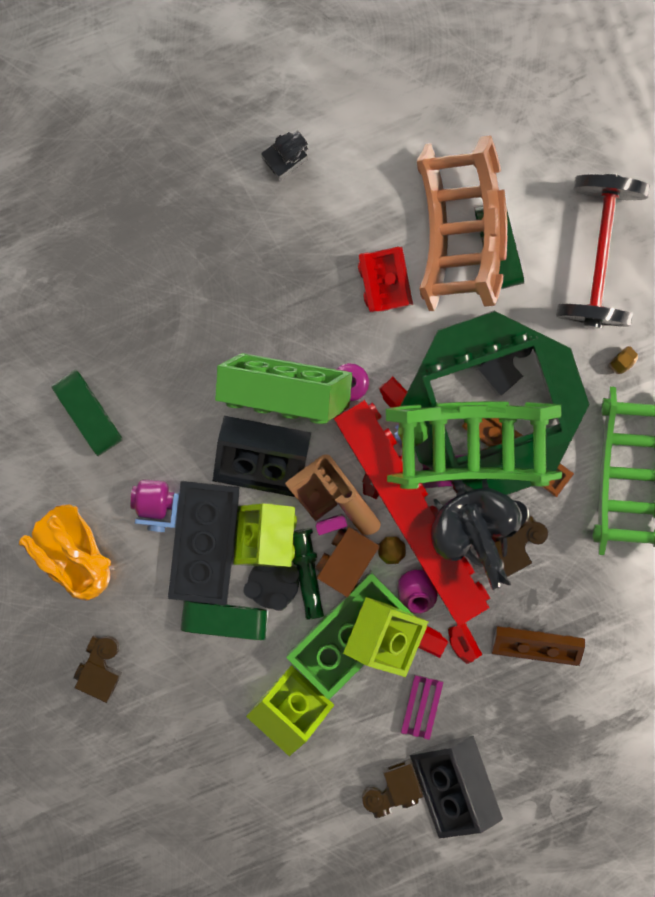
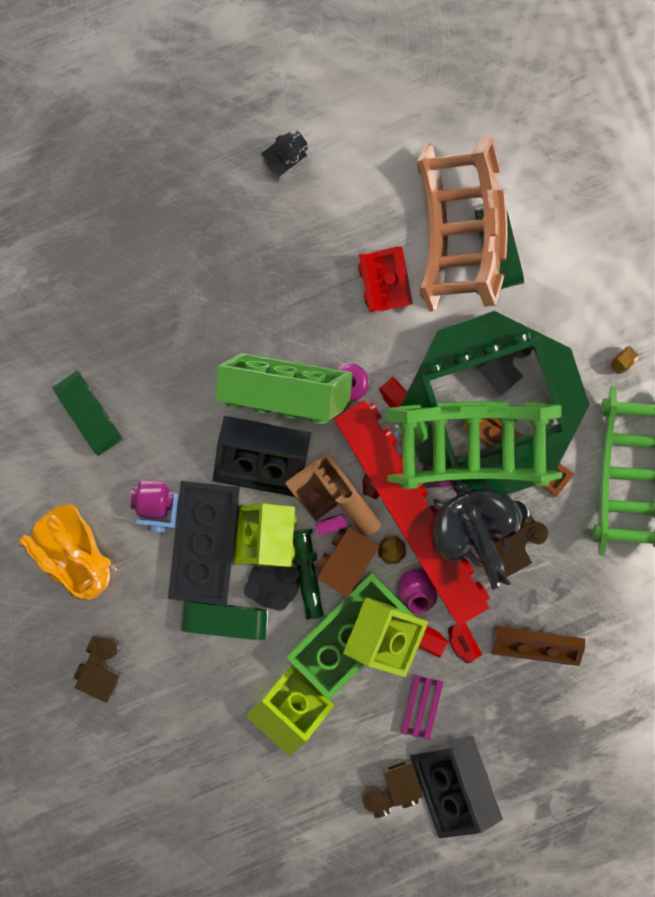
black piece [556,174,650,329] -> none

